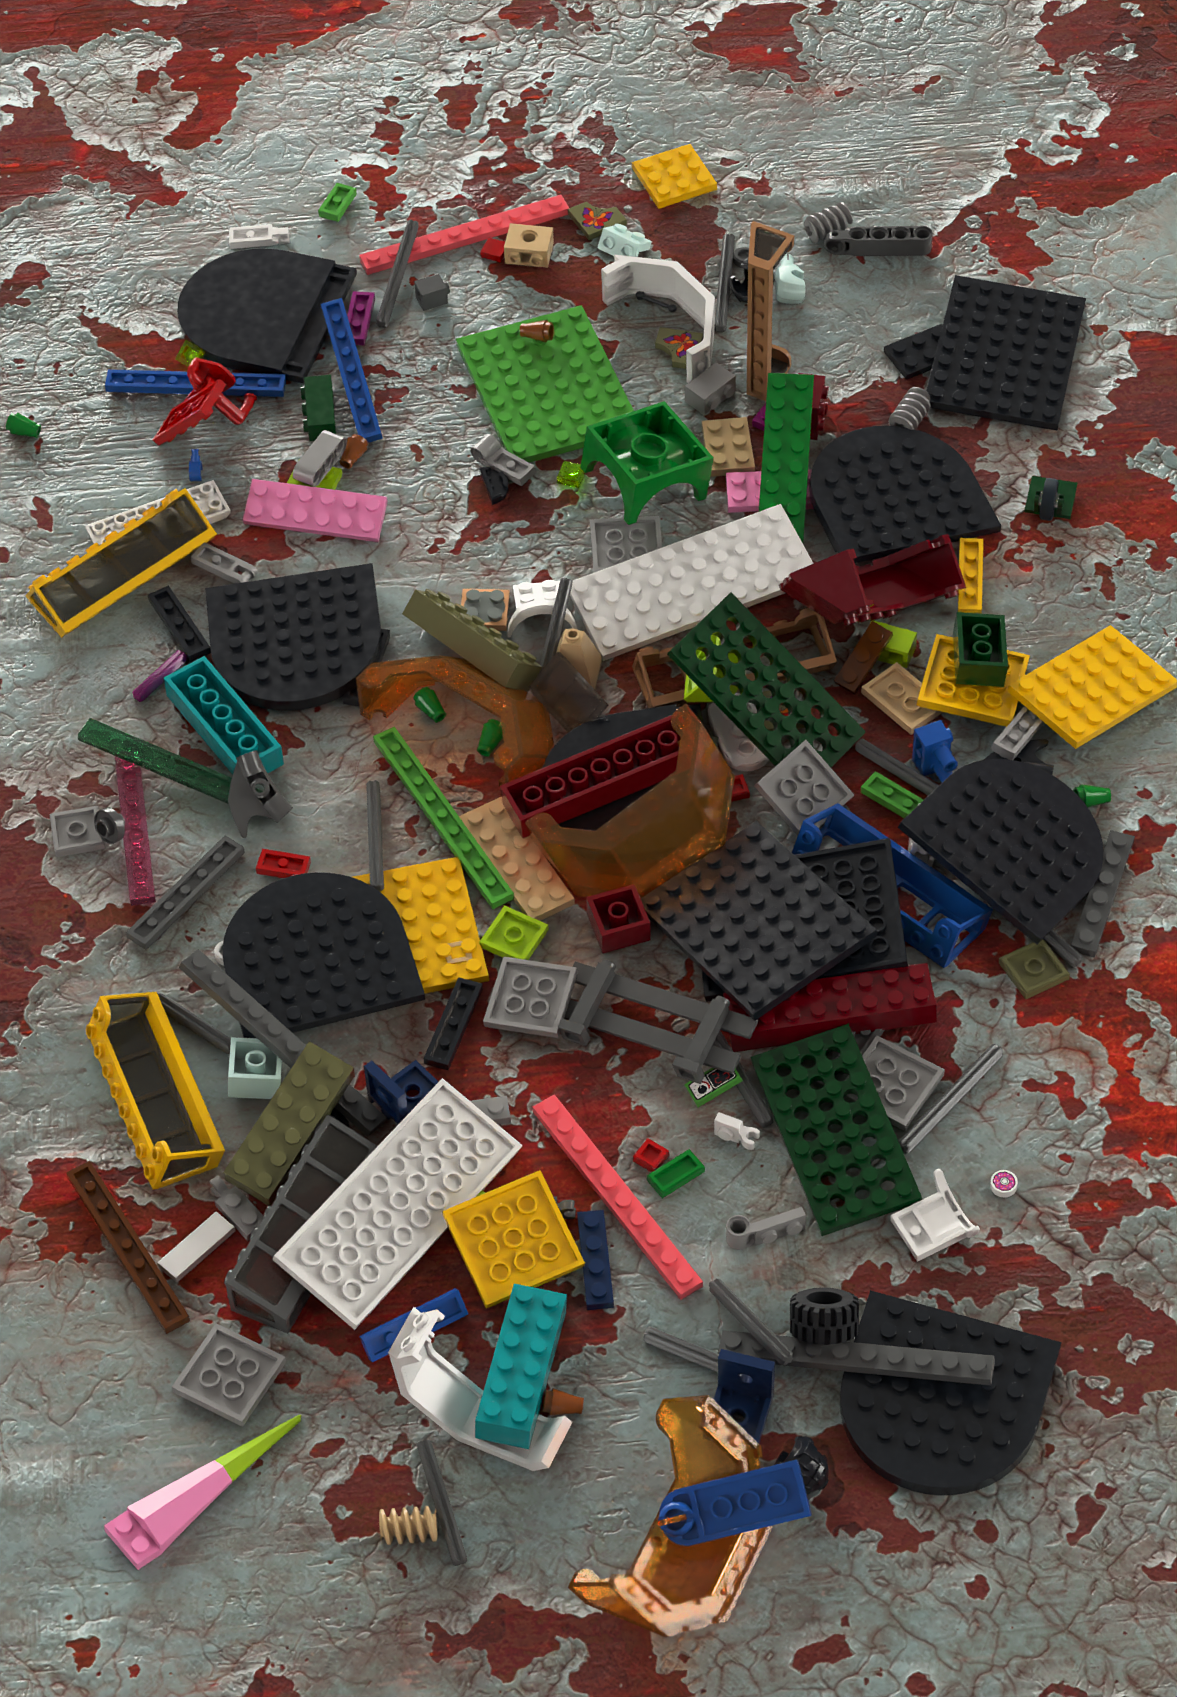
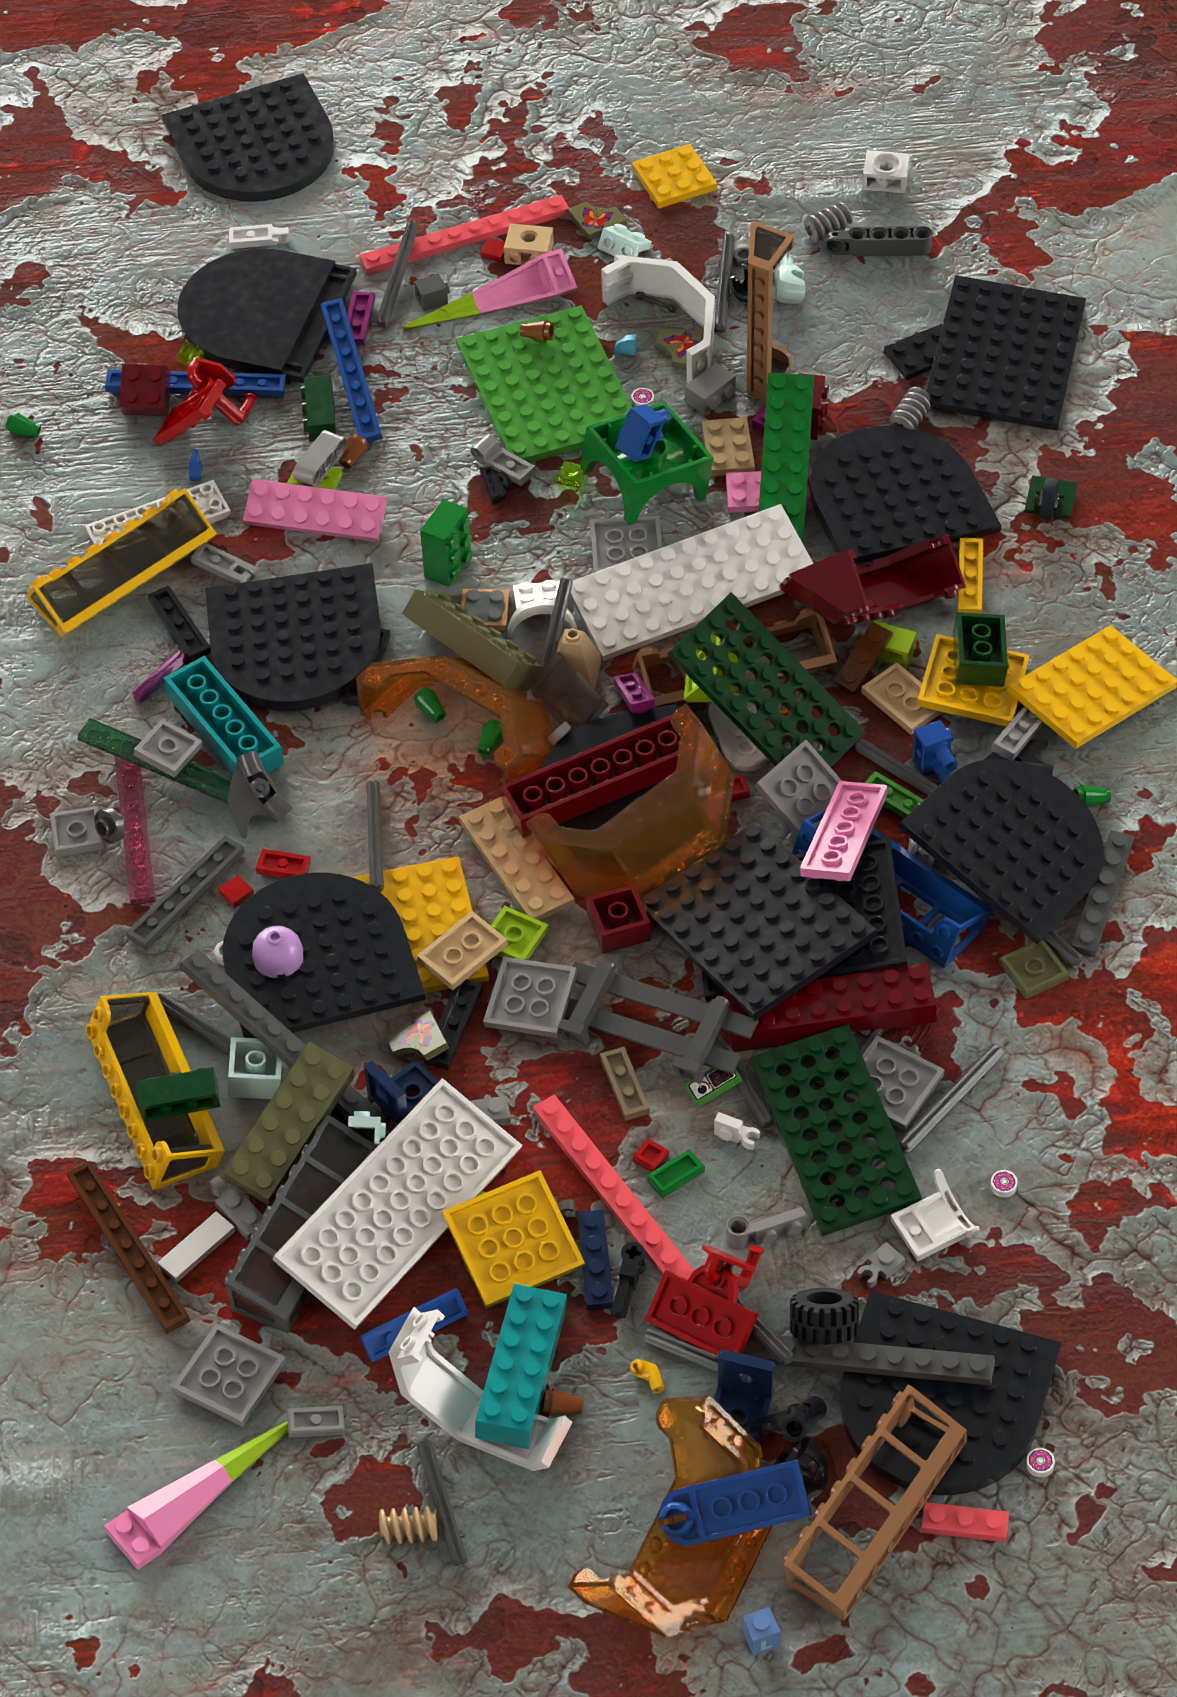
bright green plate [318,183,357,222] -> none
bright green plate [373,726,514,910] -> none
none -> dark red brick [119,364,171,416]
none -> light grey plate [134,719,202,777]
none -> dark green brick [135,1067,221,1121]
none -> black piece [161,73,334,202]
none -> red tile [218,875,254,908]
none -> lavender cylinder [252,926,303,978]
none -> light grey plate [287,1405,345,1438]
none -> light aqua bracket [348,1111,386,1145]
none -> tile [385,1011,449,1061]
none -> bright pink plate [404,248,578,330]
none -> tan plate [417,911,508,990]
none -> green brick [420,499,473,587]
none -> light grey tile [547,721,571,746]
none -> dark tan plate [600,1047,650,1121]
none -> black connector [611,1242,645,1320]
none -> medium azure tile [613,335,637,356]
none -> magenta plate [613,672,656,713]
none -> blue brick [616,404,671,462]
none -> yellow arm [630,1359,665,1394]
none -> tile [631,388,654,407]
none -> red plate [645,1245,764,1356]
none -> medium blue brick [742,1607,780,1656]
none -> black pin [743,1396,827,1442]
none -> medium nougat window [783,1385,967,1621]
none -> bright pink plate [800,781,888,881]
none -> light grey plate [857,1242,906,1288]
none -> white brick [862,150,910,193]
none -> coral plate [921,1502,1009,1542]
none -> tile [1026,1448,1055,1478]

